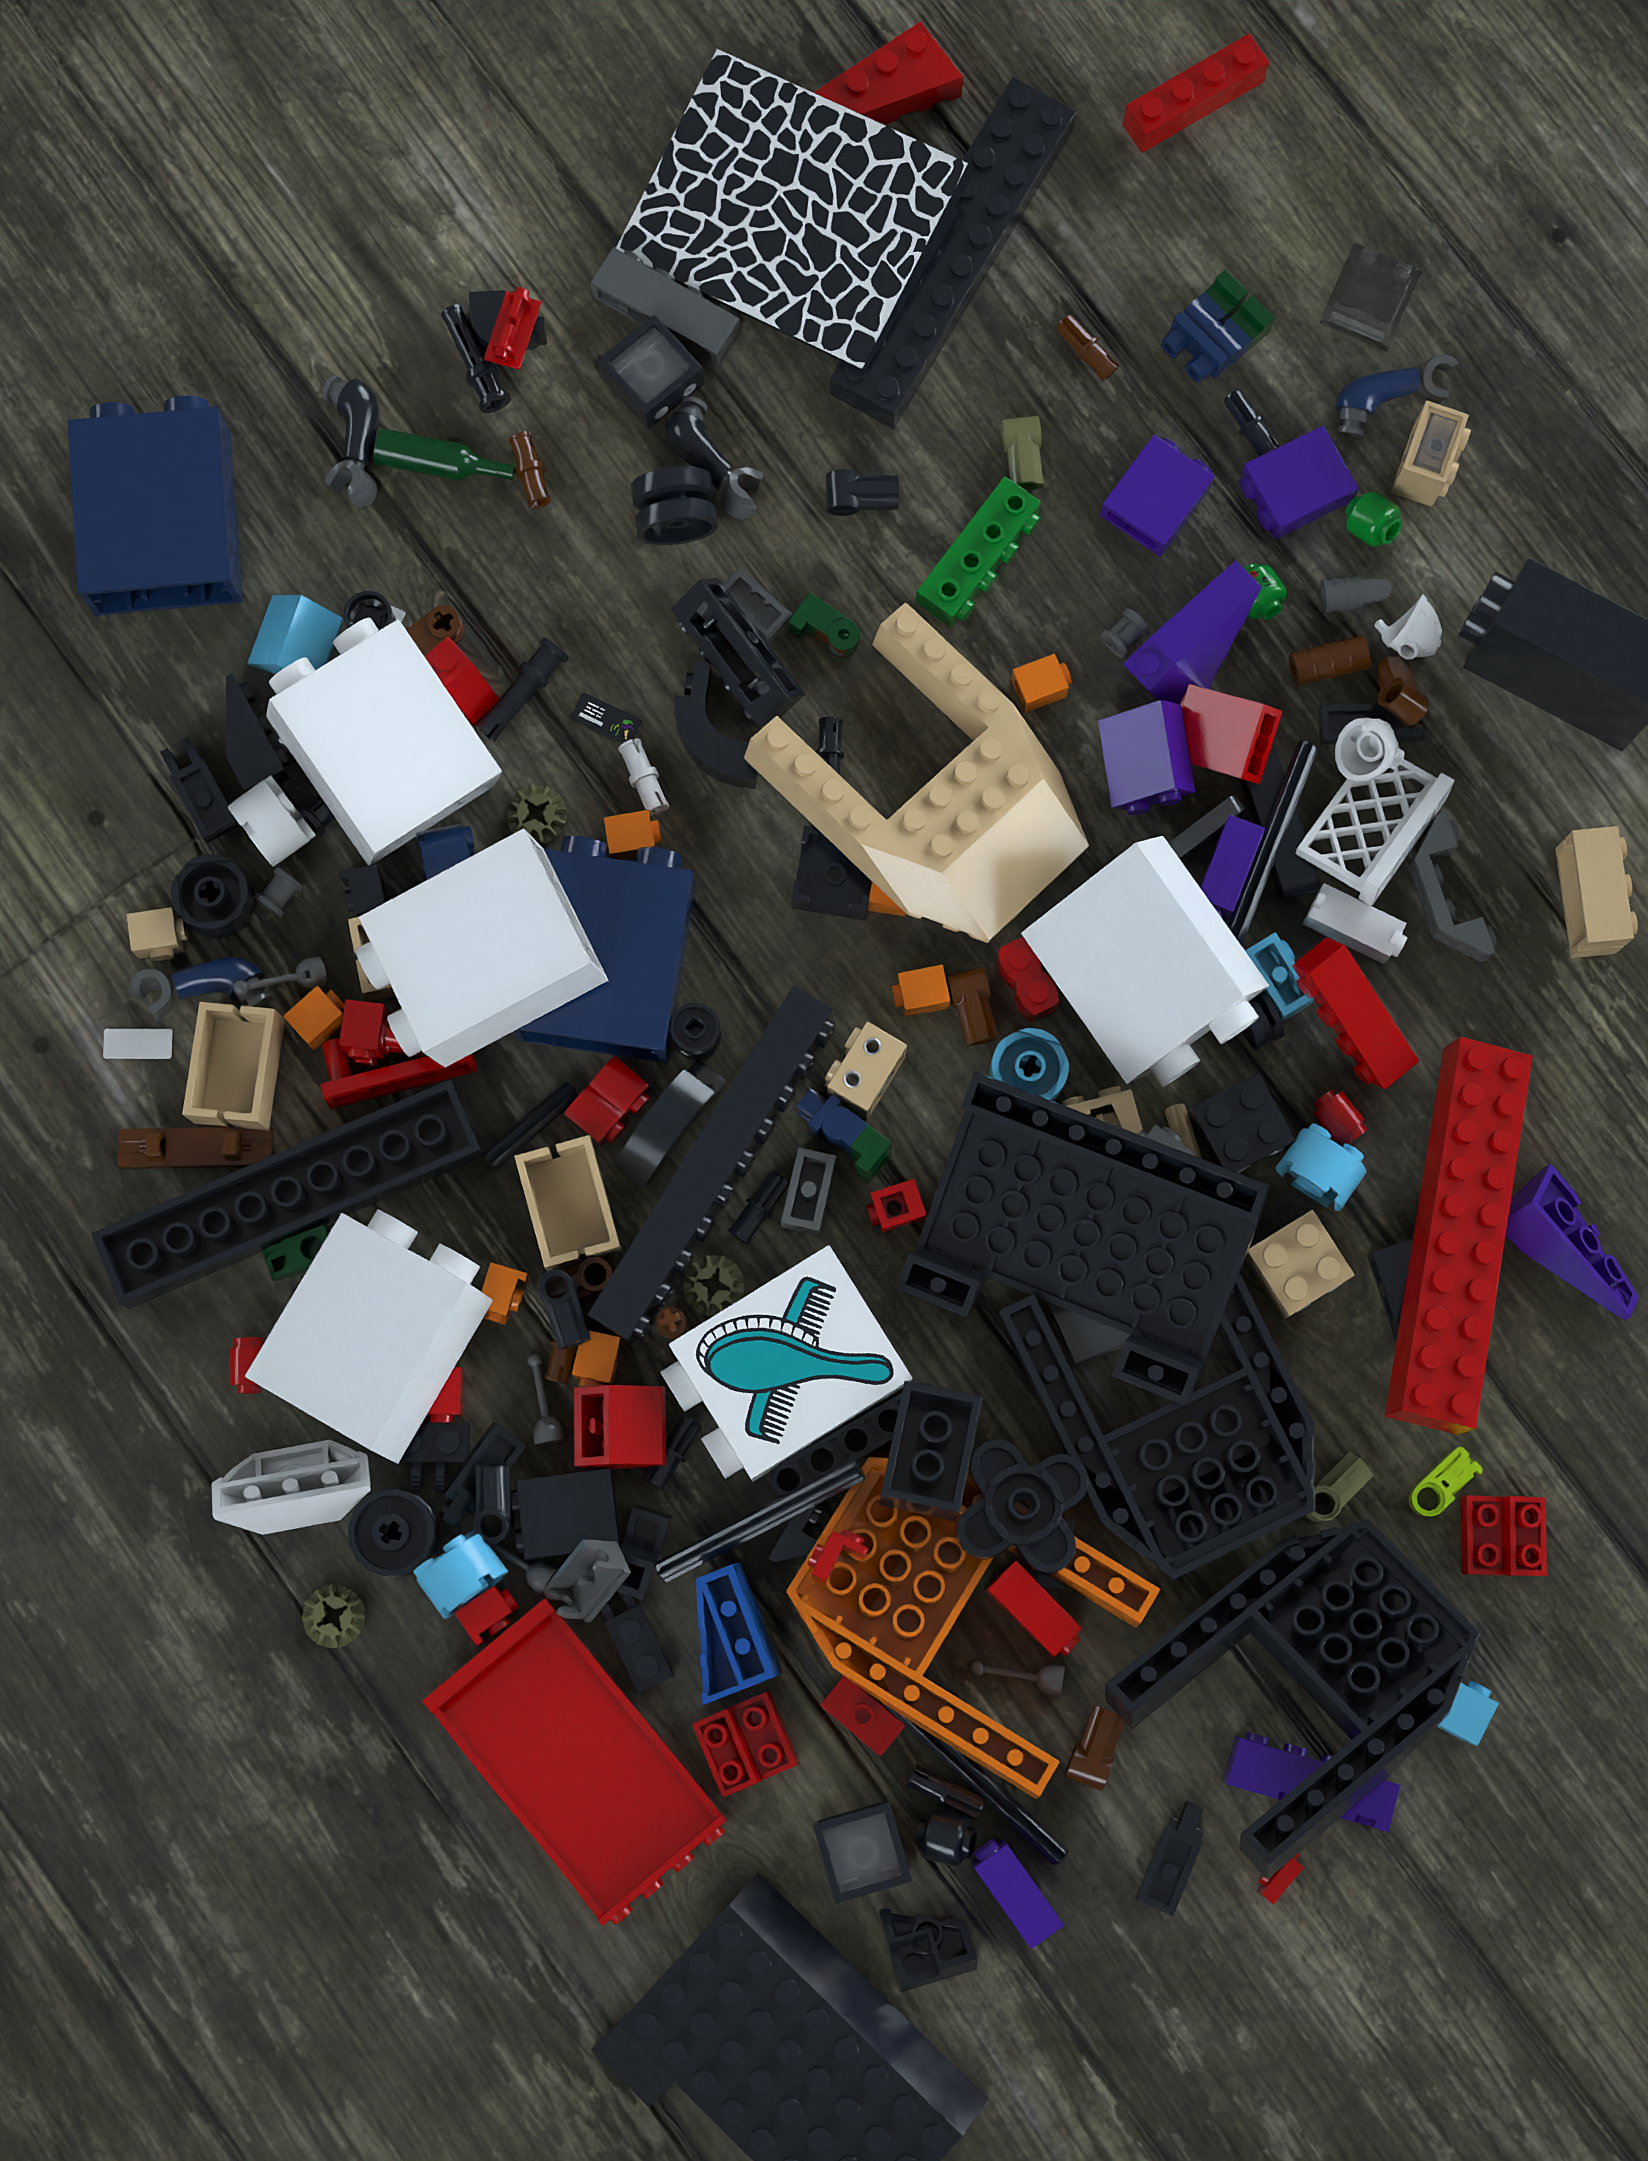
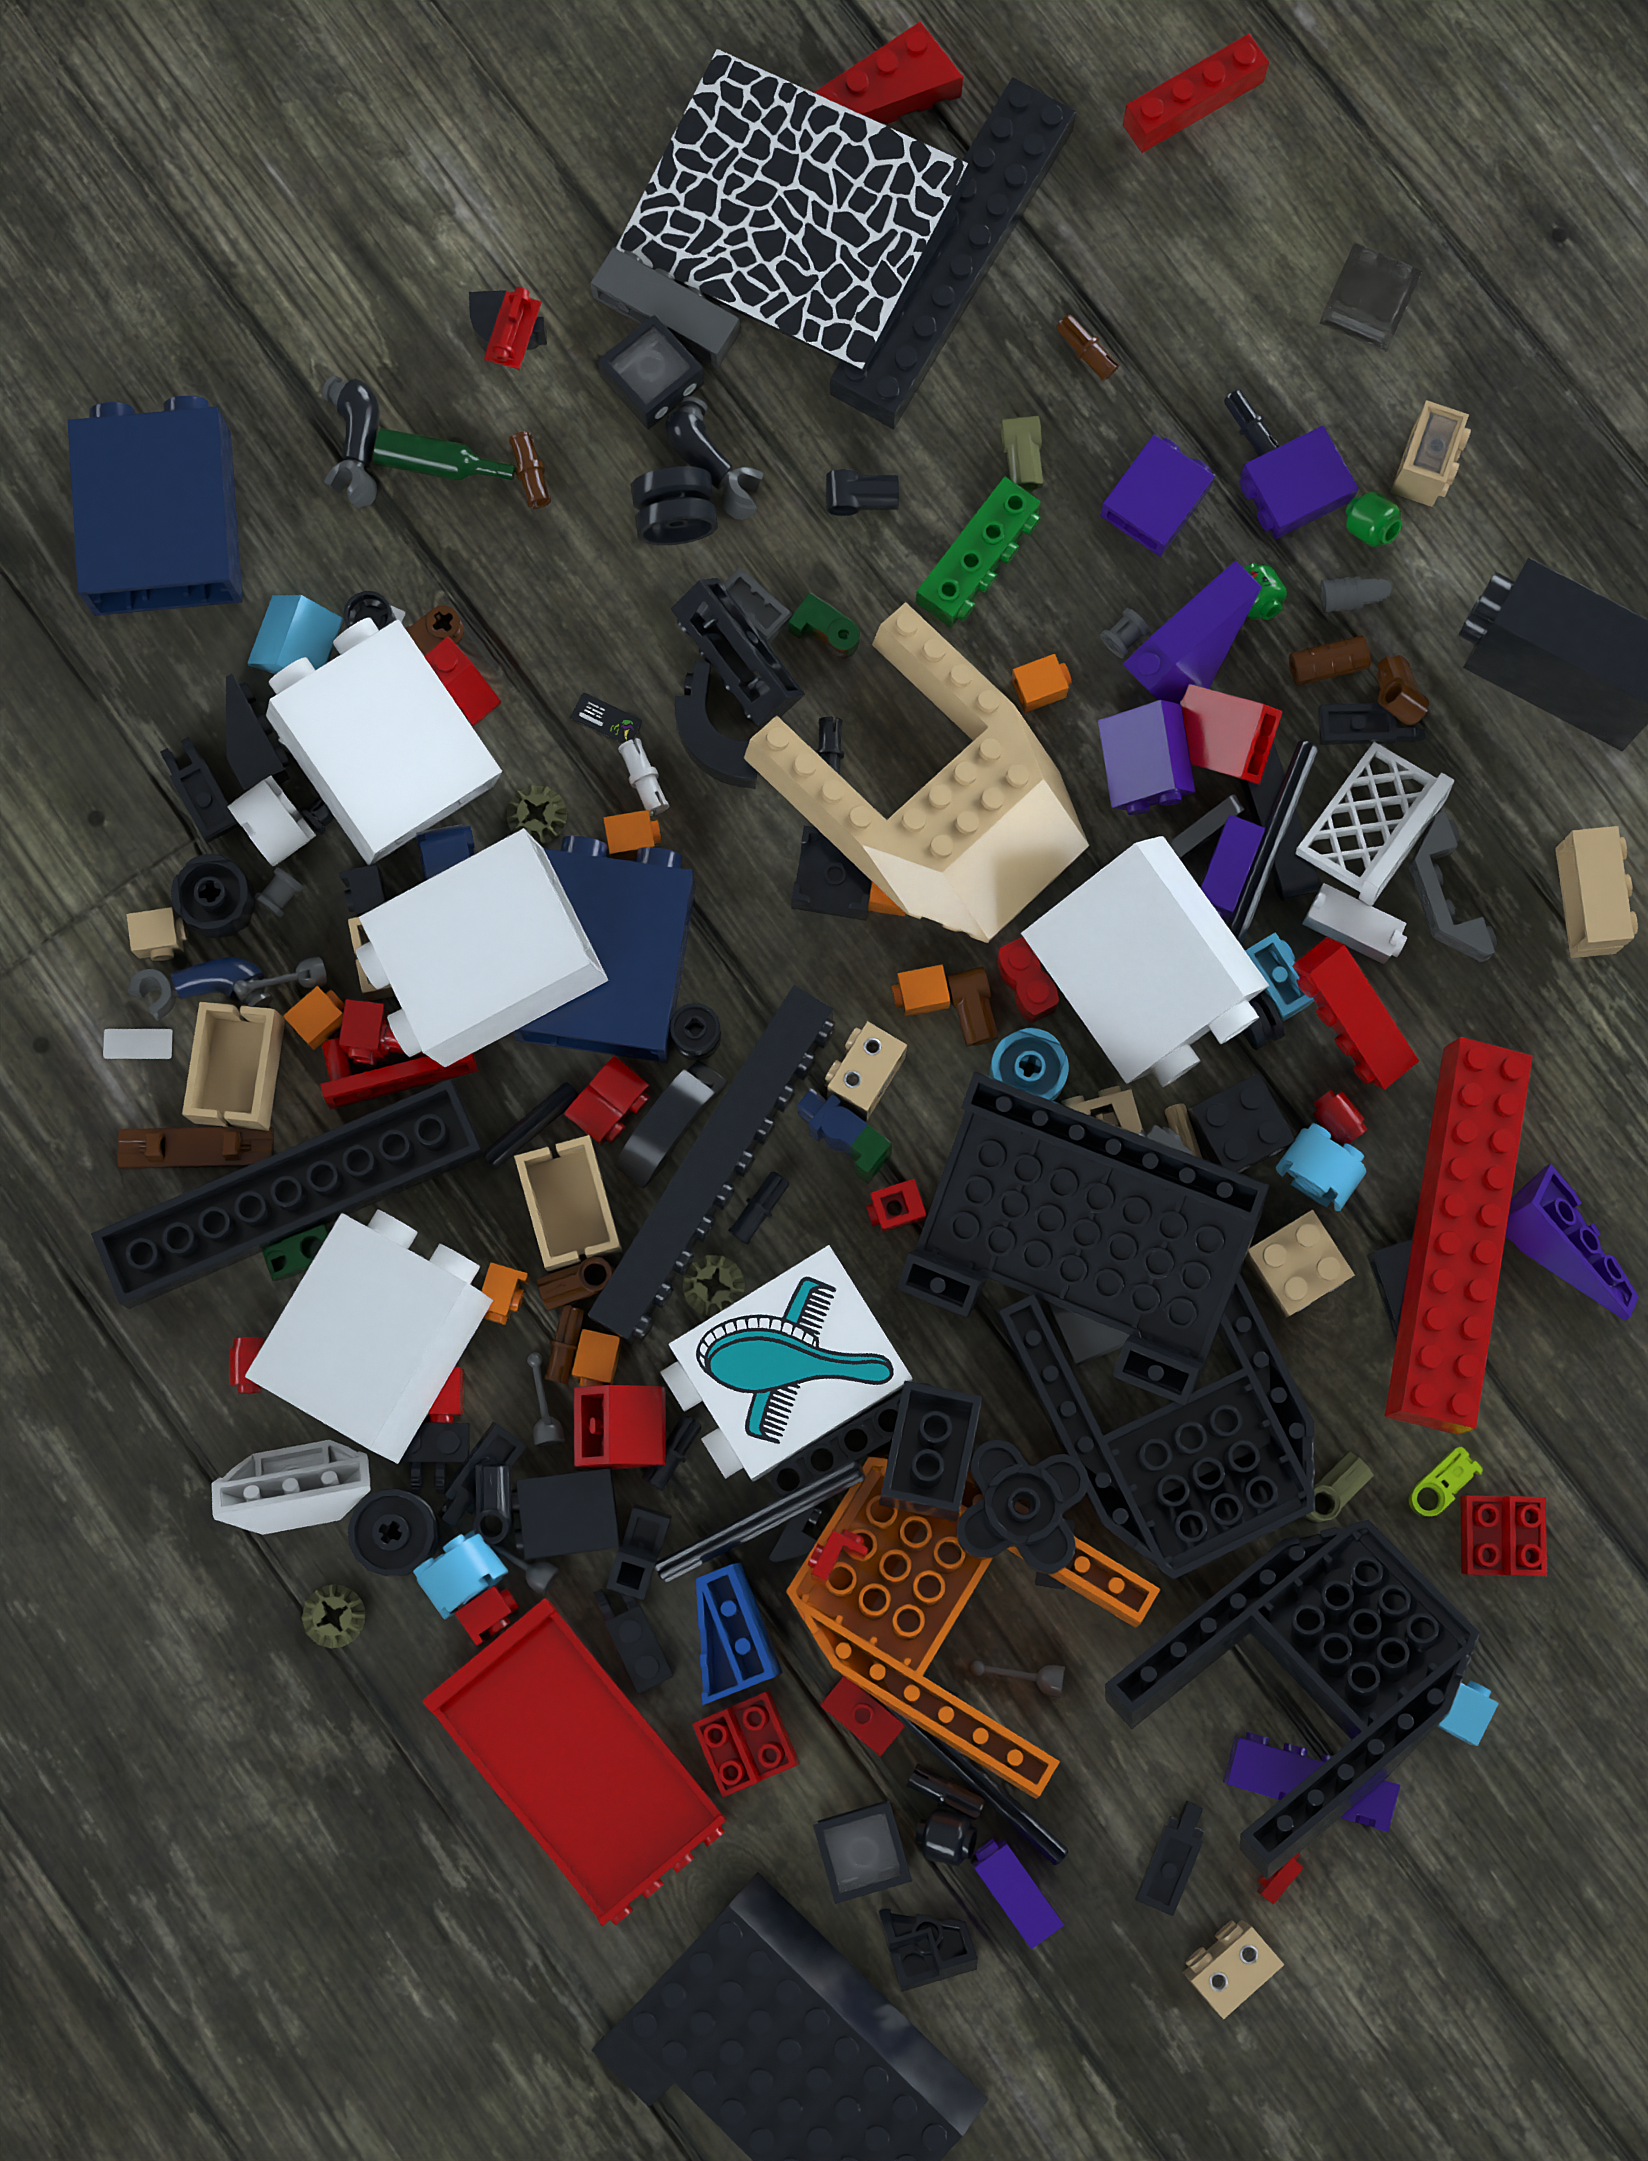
black pin [441,304,511,413] -> none
black pin [476,637,569,742] -> none
black piece [538,1269,591,1350] -> none
dark grey hinge [543,1539,631,1622] -> none
reddish brown axle [655,1307,687,1339] -> none
dark grey brick [781,1147,836,1236] -> none
red slope [984,1560,1082,1657] -> none
reddish brown piece [1064,1705,1124,1792] -> none
dark blue hips [1161,269,1275,383] -> none
piece [1335,355,1459,437] -> none
white helmet [1335,718,1405,782] -> none
white helmet [1374,594,1442,660] -> none
none -> tan piece [1182,1919,1284,2019]

